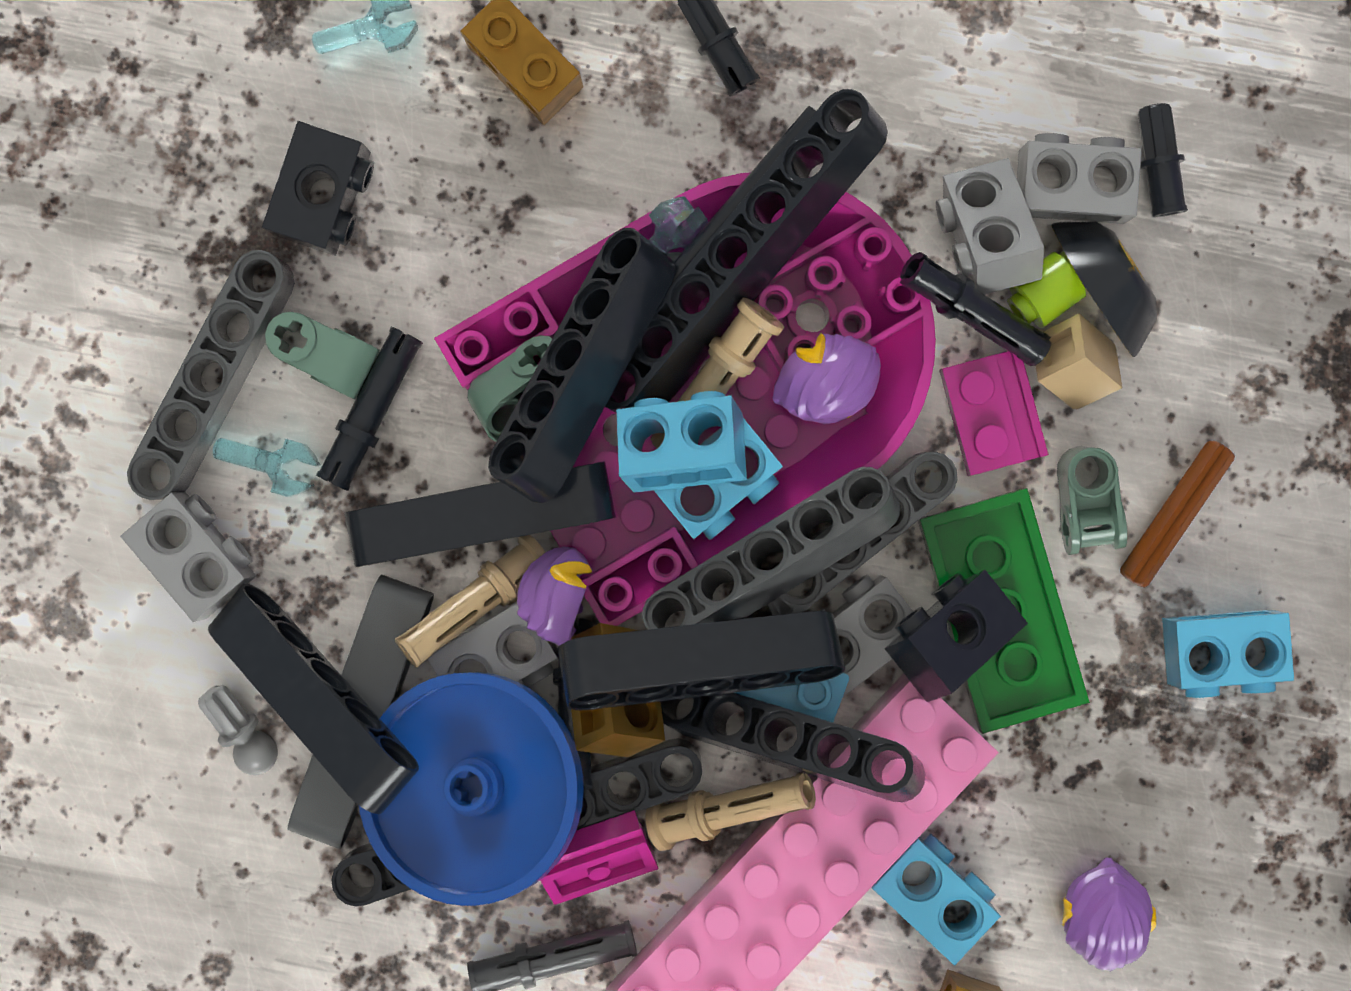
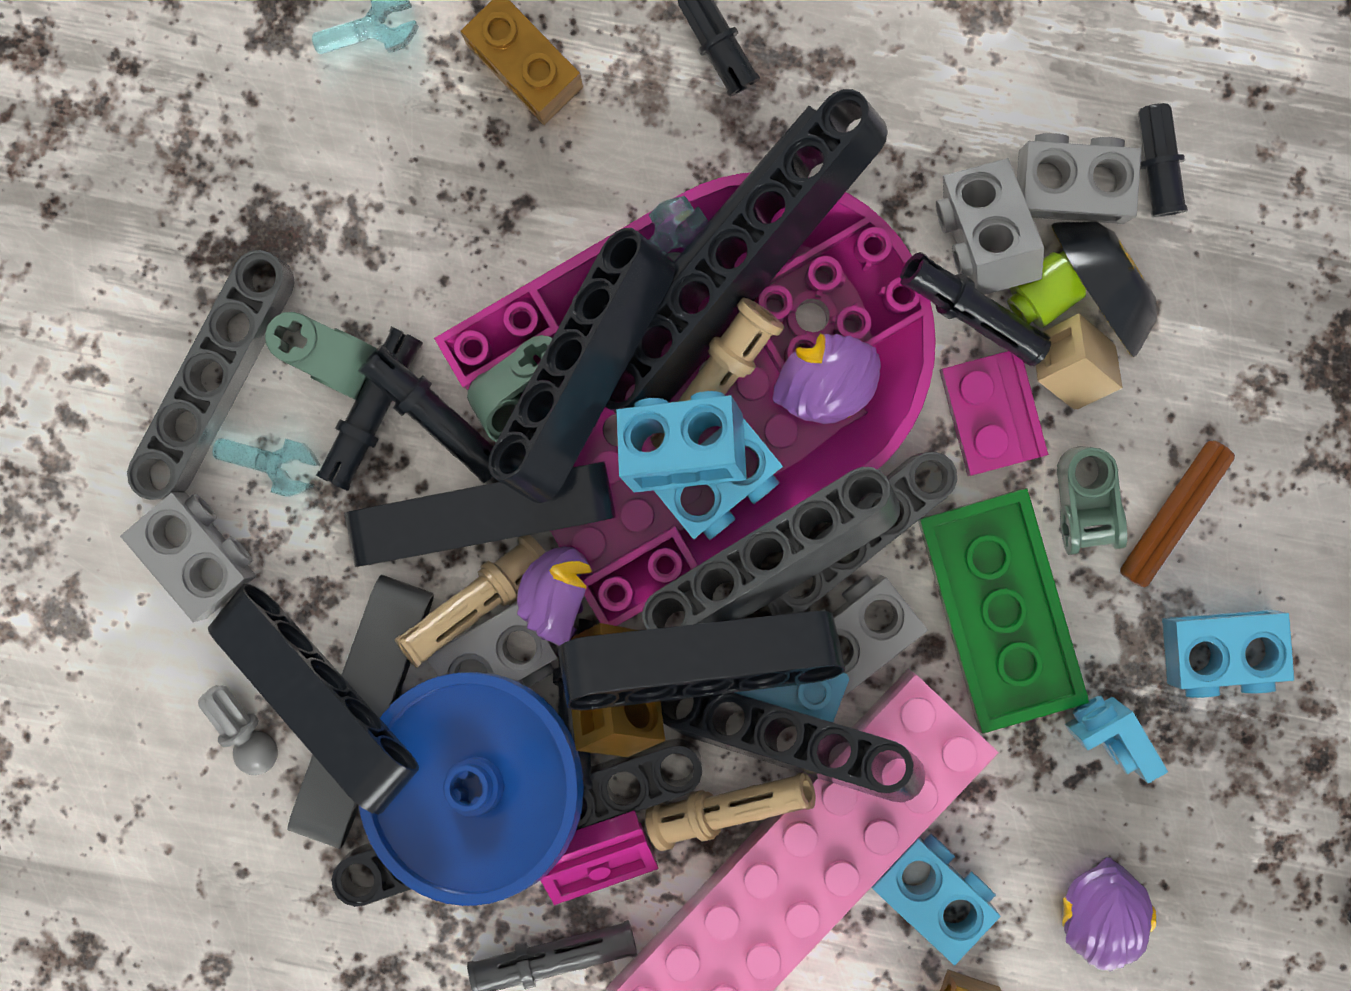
black brick [261,121,374,256] -> none
black brick [884,570,1028,702] -> none
none -> black pin [358,344,494,483]
none -> medium azure bracket [1065,696,1168,783]

